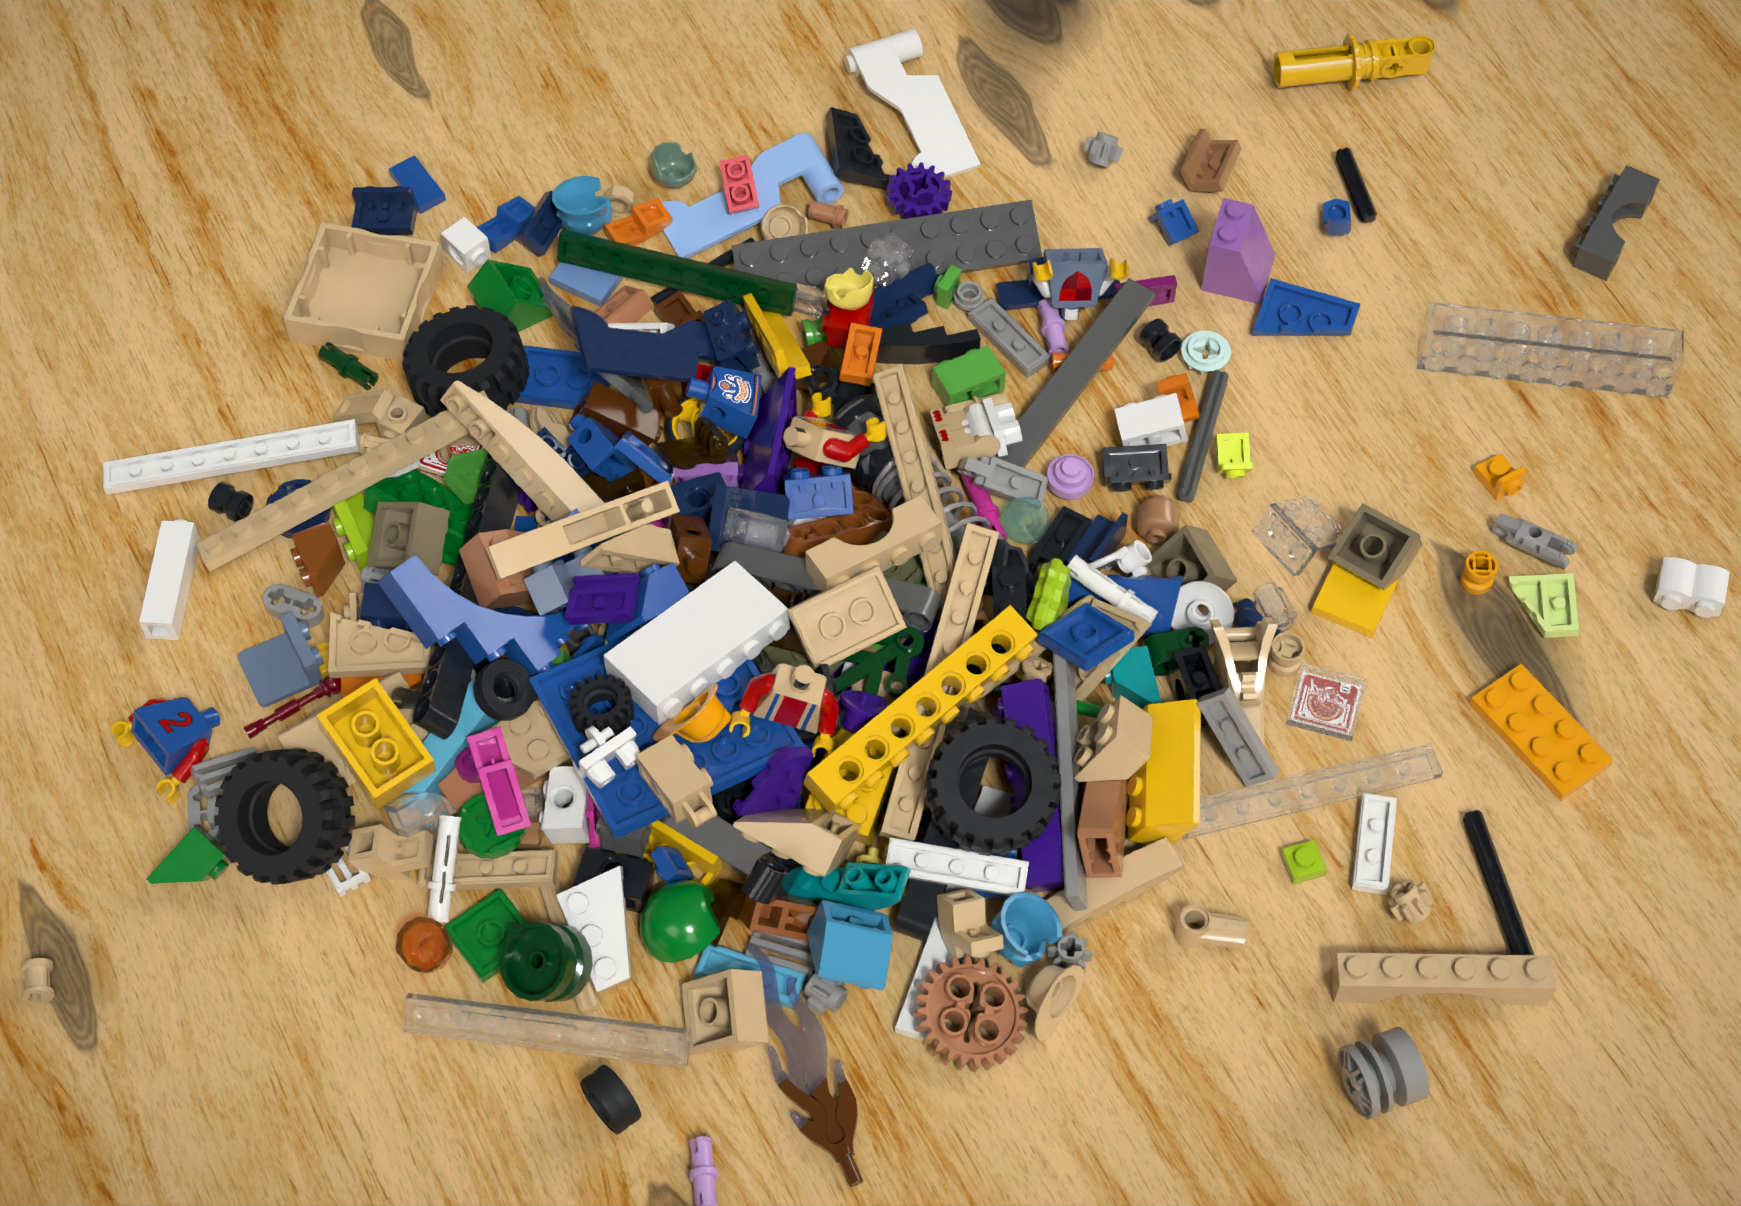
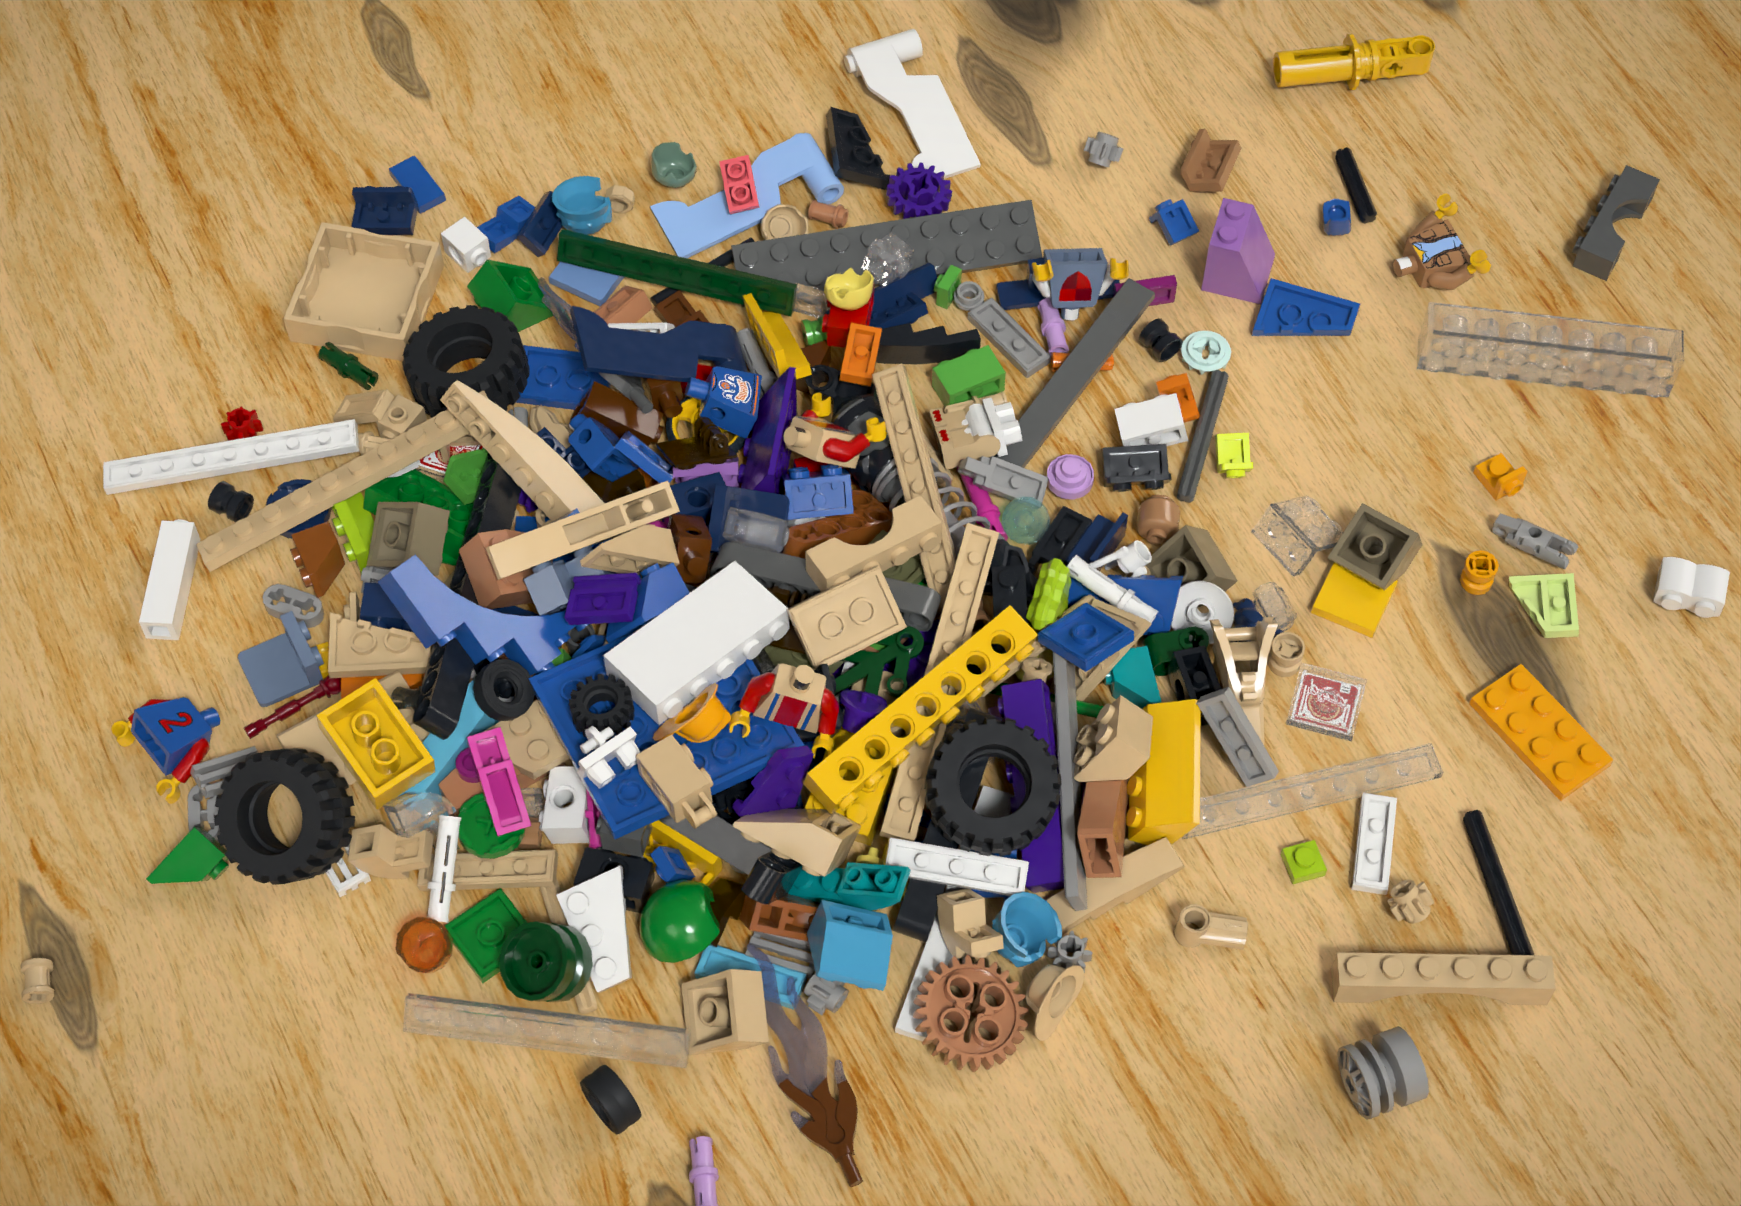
orange slope [604,198,673,246] -> none
dark blue bracket [703,299,760,371] -> none
none -> red gear [221,406,264,441]
none -> torso [1393,193,1491,290]

